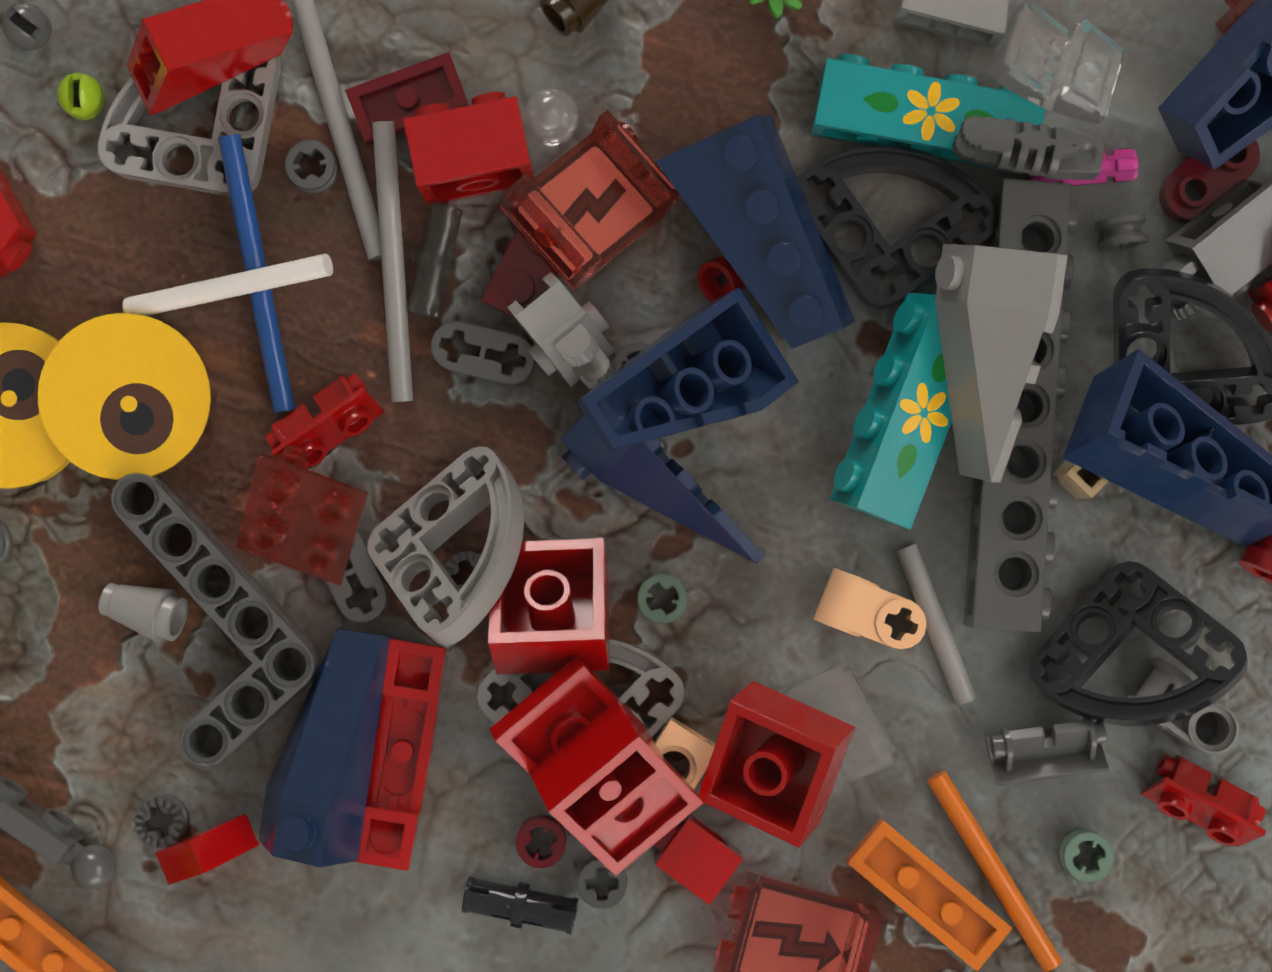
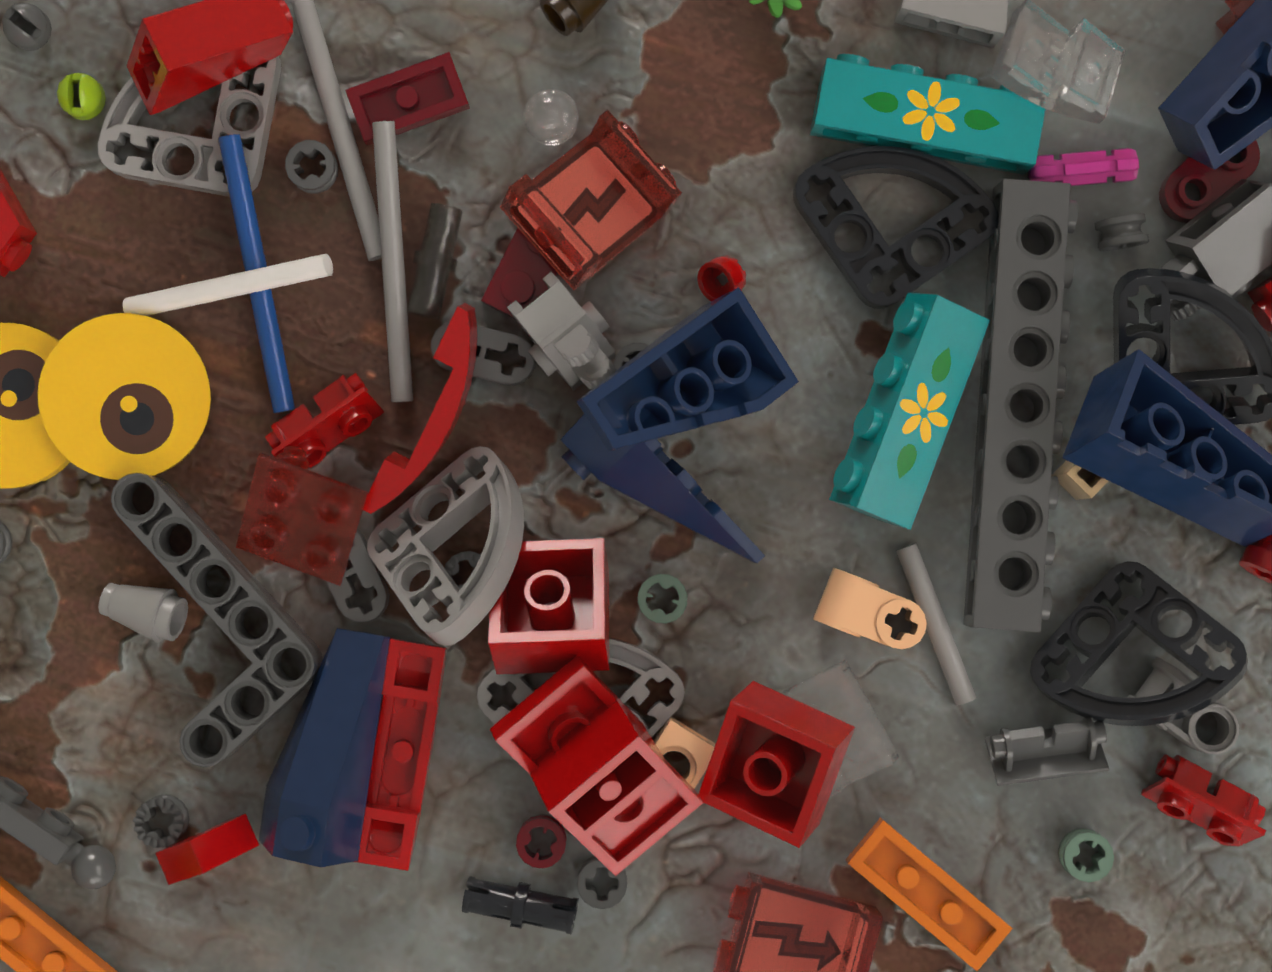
red brick [403,92,536,206] -> none
red brick [654,814,743,905] -> none
dark blue wedge [656,115,855,349] -> none
orange bar [927,770,1062,972] -> none
light grey wedge [935,244,1068,483] -> none
dark grey hinge [952,115,1104,180] -> none
none -> red slope [361,303,477,514]

